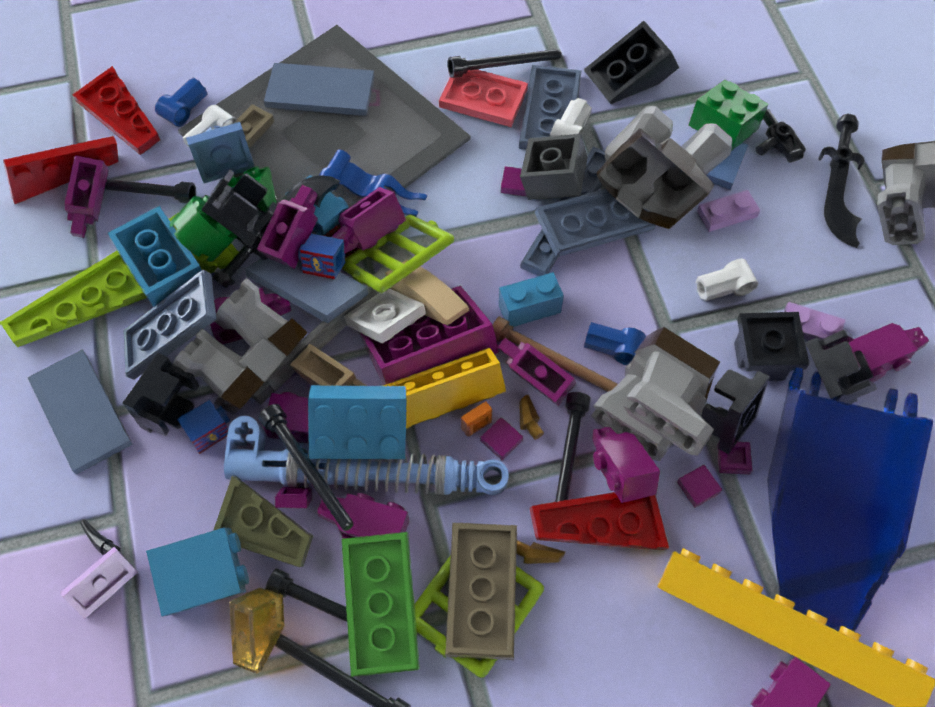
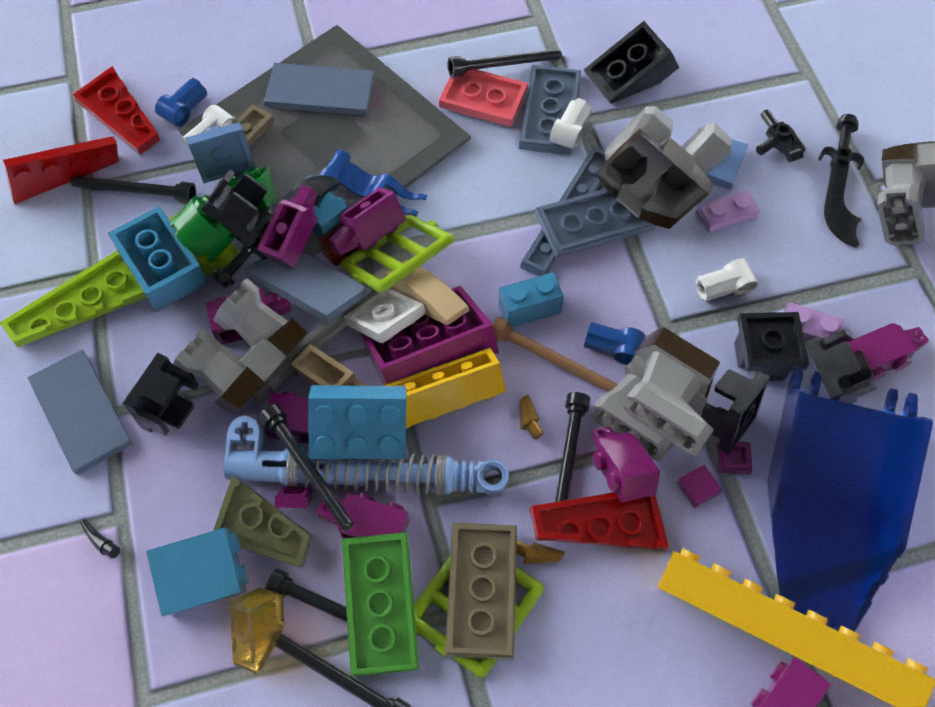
lavender plate [61,547,138,619] -> none
magenta hinge [65,156,109,238] -> none
sand blue tile [123,270,217,380] -> none
blue brick [177,399,230,454] -> none
blue brick [298,234,345,279] -> none
orange tile [461,401,492,437] -> none
magenta tile [480,417,523,460] -> none
magenta hinge [498,338,577,407] -> none
magenta tile [501,166,527,197] -> none
dark grey brick [520,134,588,200] -> none
green brick [688,80,769,151] -> none

